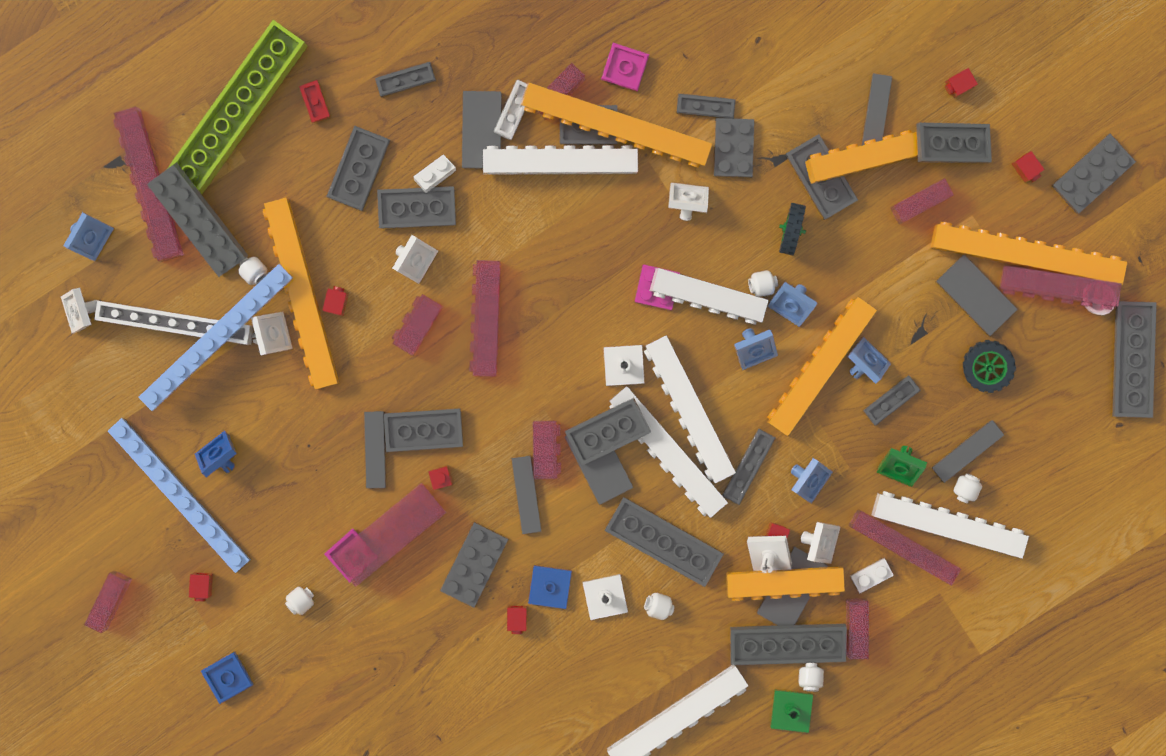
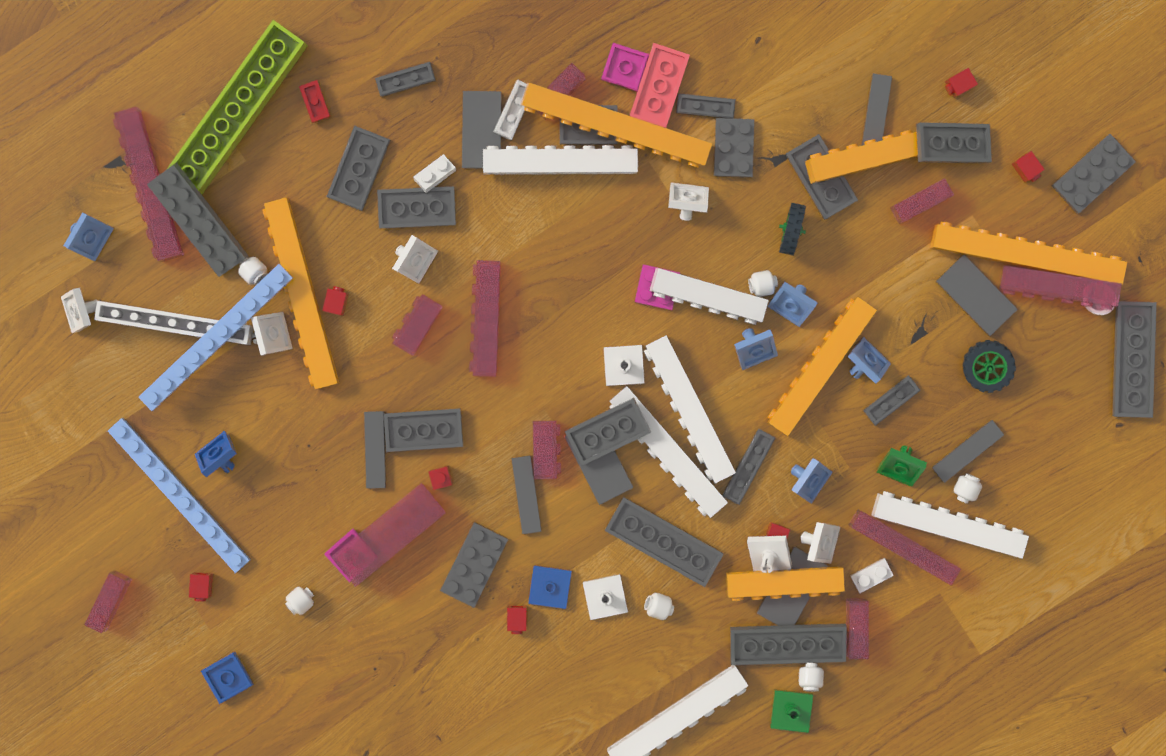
none -> coral plate [630,43,690,128]

